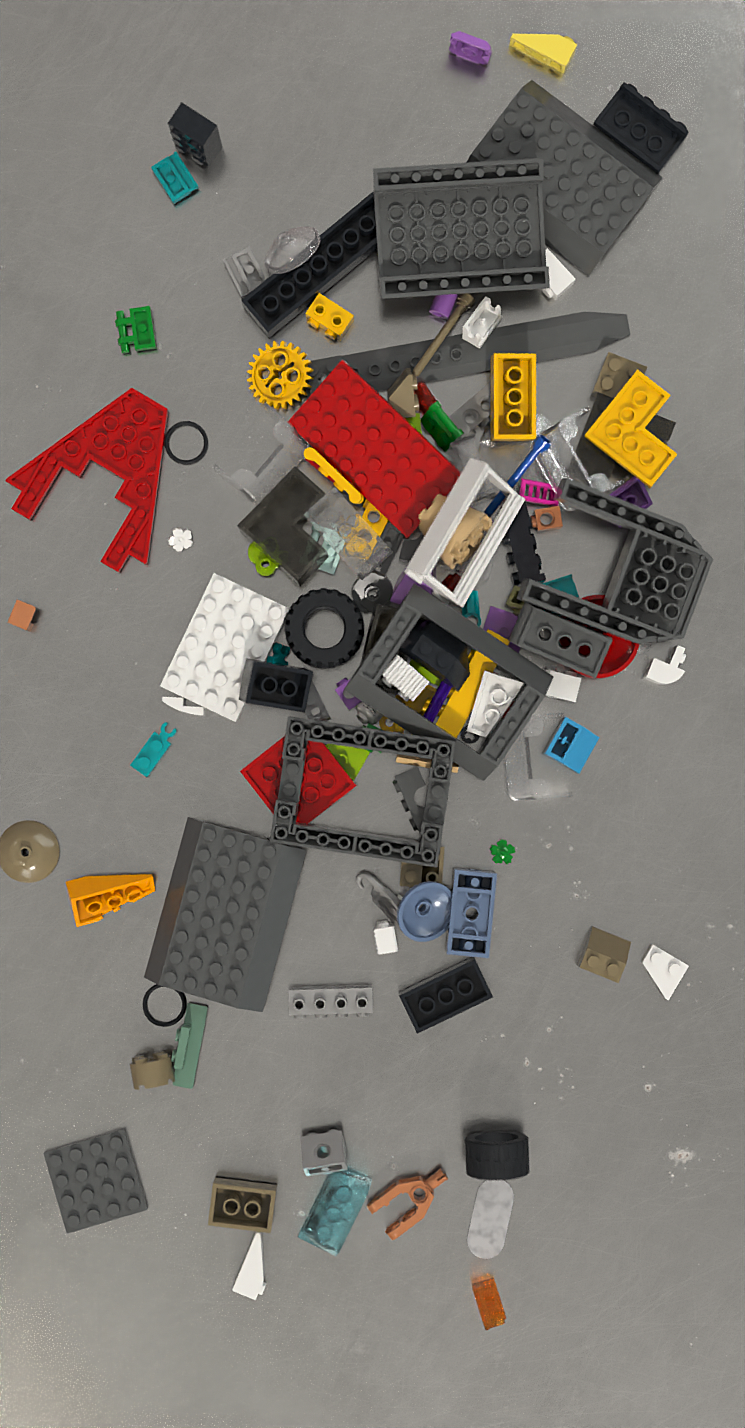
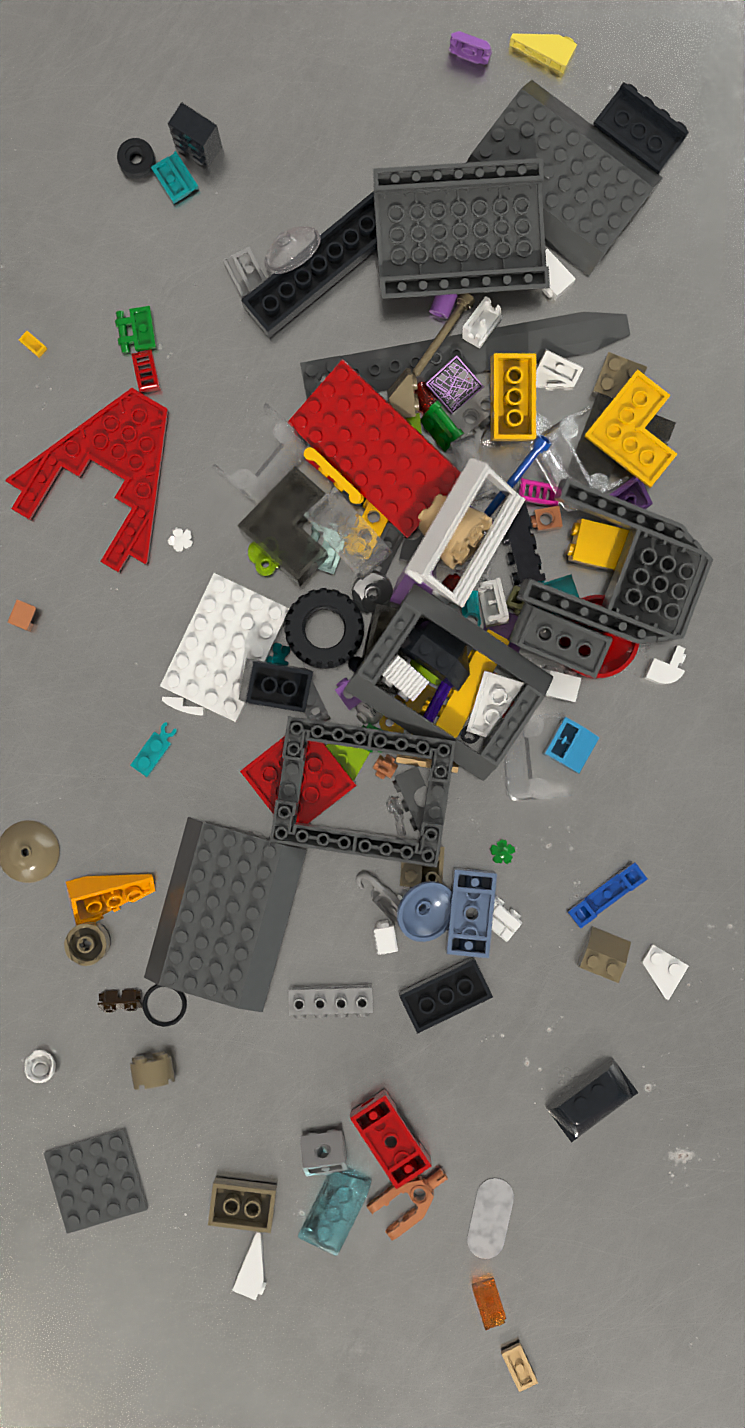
black tyre [165,421,208,464] -> none
sand green bracket [171,1003,208,1089] -> none
yellow gear [247,341,314,409] -> none
yellow brick [305,293,354,341] -> none
black tyre [465,1131,530,1181] -> none
none -> yellow piece [19,331,48,358]
none -> white hair [24,1050,56,1083]
none -> dark tan brick [64,922,110,966]
none -> dark brown hinge [98,989,142,1013]
none -> black tyre [117,138,156,179]
none -> red slope [131,349,161,394]
none -> black hinge [348,656,364,672]
none -> red plate [350,1089,432,1190]
none -> nougat gear [373,754,398,780]
none -> clear plate [386,796,406,837]
none -> tile [425,355,484,414]
none -> white brick [473,895,523,942]
none -> white hinge [478,578,509,628]
none -> tan plate [501,1342,538,1392]
none -> white wing [536,349,583,388]
none -> black windscreen [546,1058,638,1143]
none -> yellow brick [567,519,629,572]
none -> blue slope [568,862,648,929]

